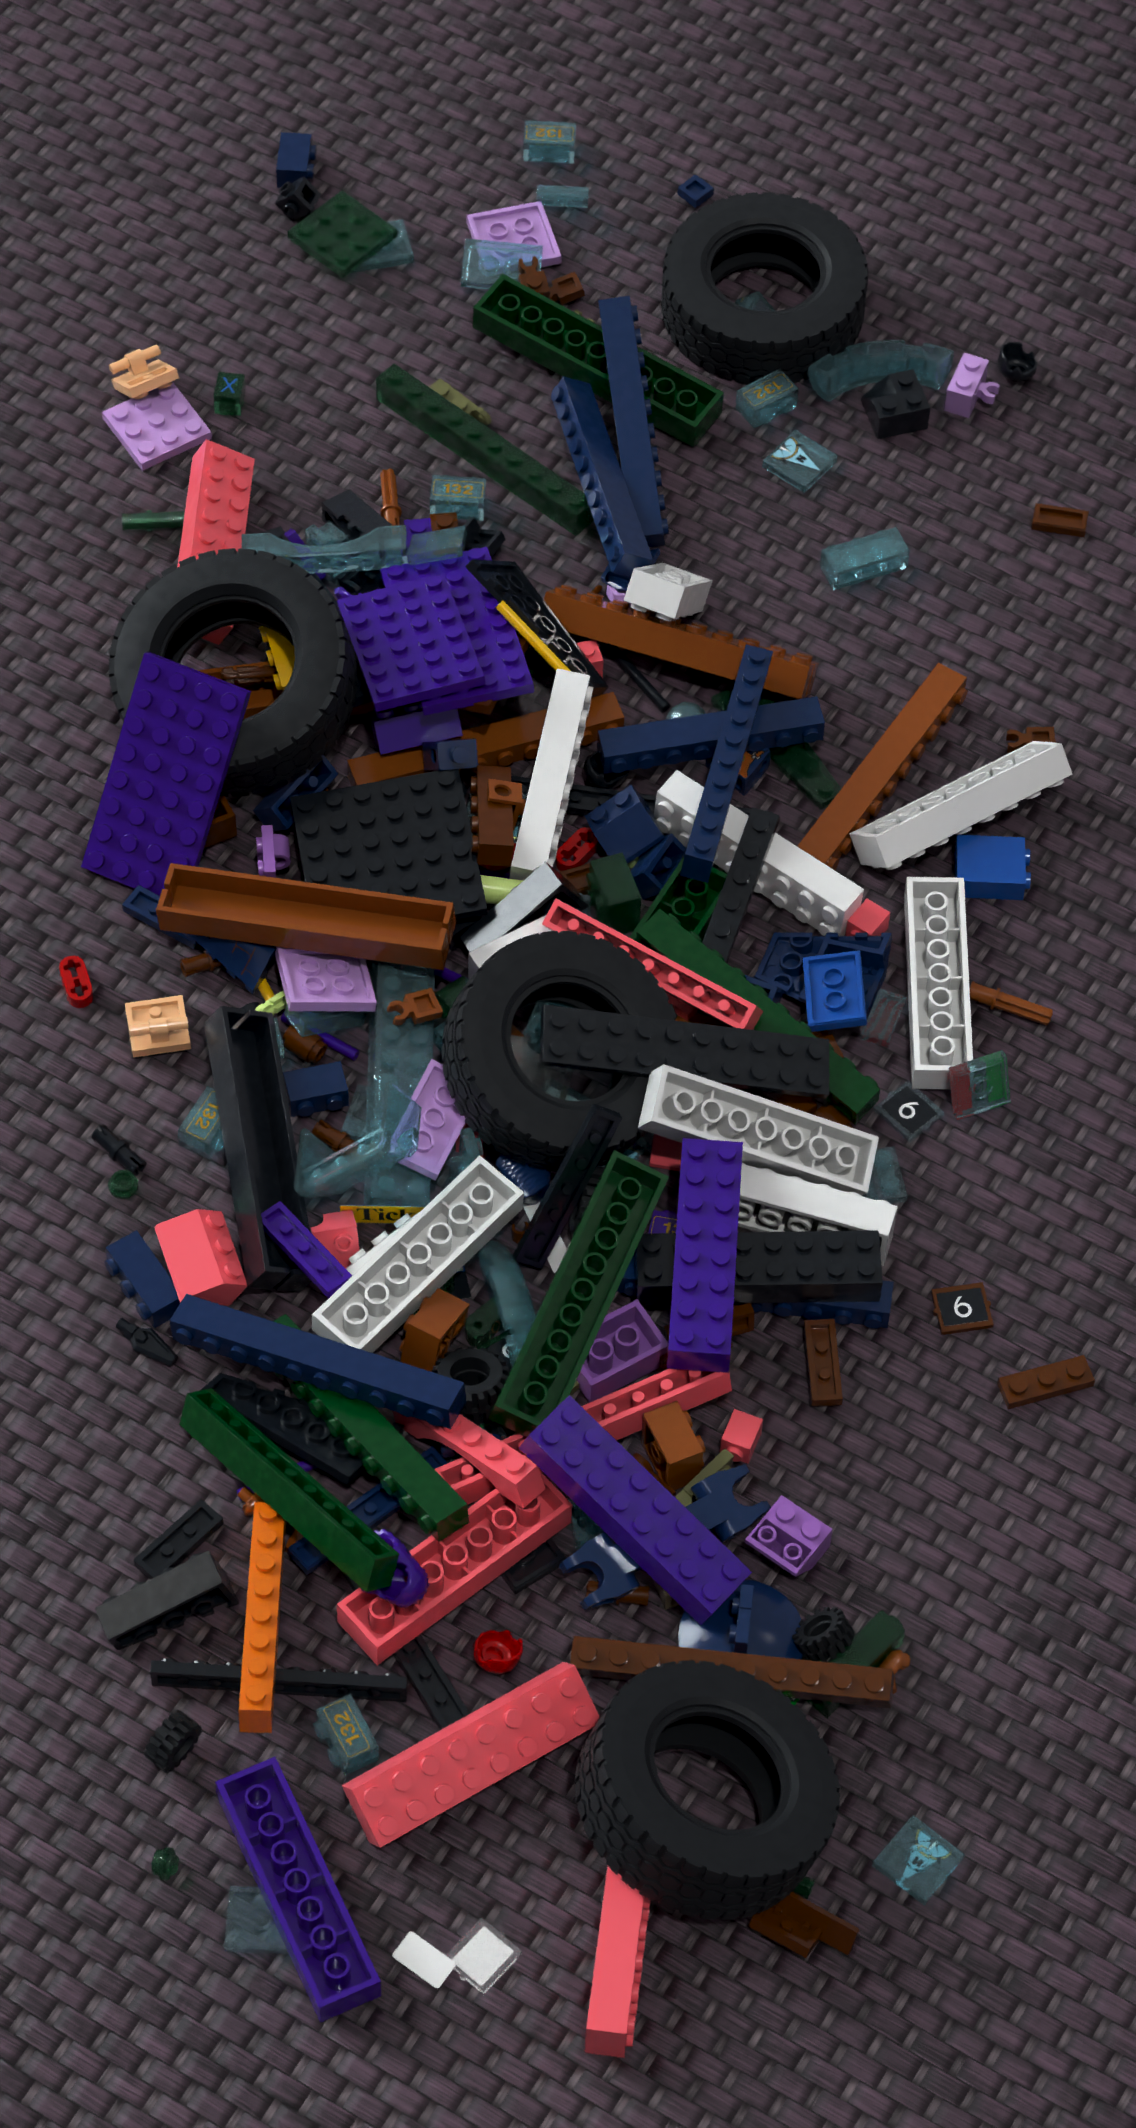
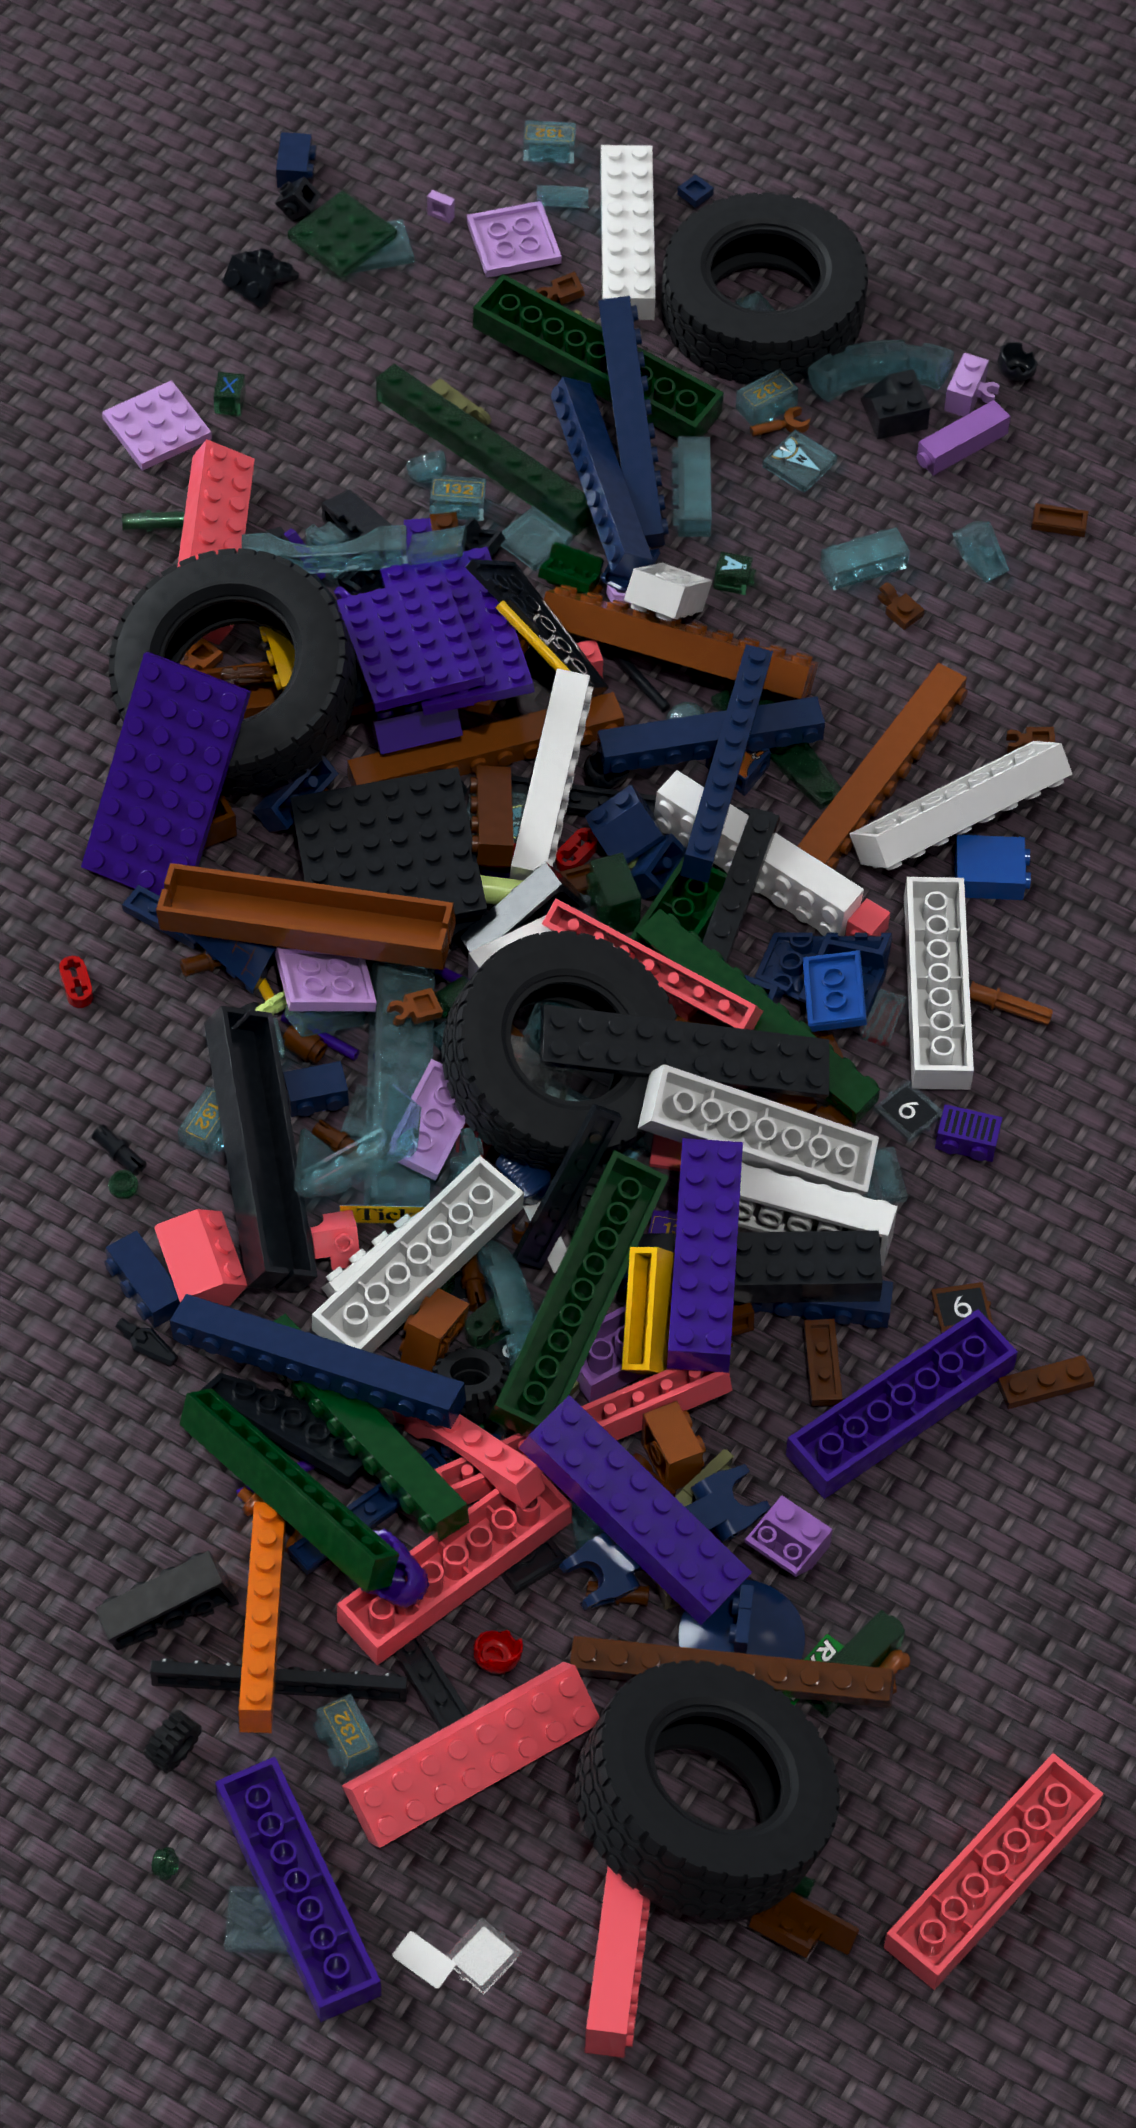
light nougat plate [109,344,179,399] -> none
light nougat plate [125,995,191,1058] -> none
black plate [133,1499,224,1580] -> none
medium lavender plate [256,825,291,878] -> none
dark purple plate [261,1201,352,1299] -> none
dark orange axle [380,468,402,537] -> none
dark blue torso [422,738,478,771] -> none
clear light blue tile [461,238,543,289] -> none
dark orange bracket [488,779,526,830] -> none
reddish brown plate [518,256,550,298] -> none
coral brick [720,1409,763,1464] -> none
black tyre [792,1607,855,1662] -> none
clear light blue tile [873,1815,965,1905] -> none
clear light blue tile [948,1050,1011,1120] -> none
none -> dark orange plate [180,638,223,670]
none -> black bracket [222,248,299,308]
none -> clear light blue hair [406,450,447,484]
none -> lavender plate [427,190,455,223]
none -> reddish brown pin [461,1253,488,1312]
none -> clear light blue tile [501,506,573,571]
none -> dark green bracket [538,542,604,594]
none -> white brick [600,145,655,320]
none -> yellow brick [622,1247,674,1375]
none -> clear light blue brick [672,436,712,537]
none -> clear green brick [714,551,756,595]
none -> dark orange piece [750,407,811,437]
none -> dark purple brick [786,1309,1018,1499]
none -> reddish brown plate [877,582,925,630]
none -> coral brick [884,1753,1104,1990]
none -> medium lavender brick [917,400,1011,476]
none -> dark purple brick [935,1104,1003,1162]
none -> clear light blue slope [952,521,1009,582]

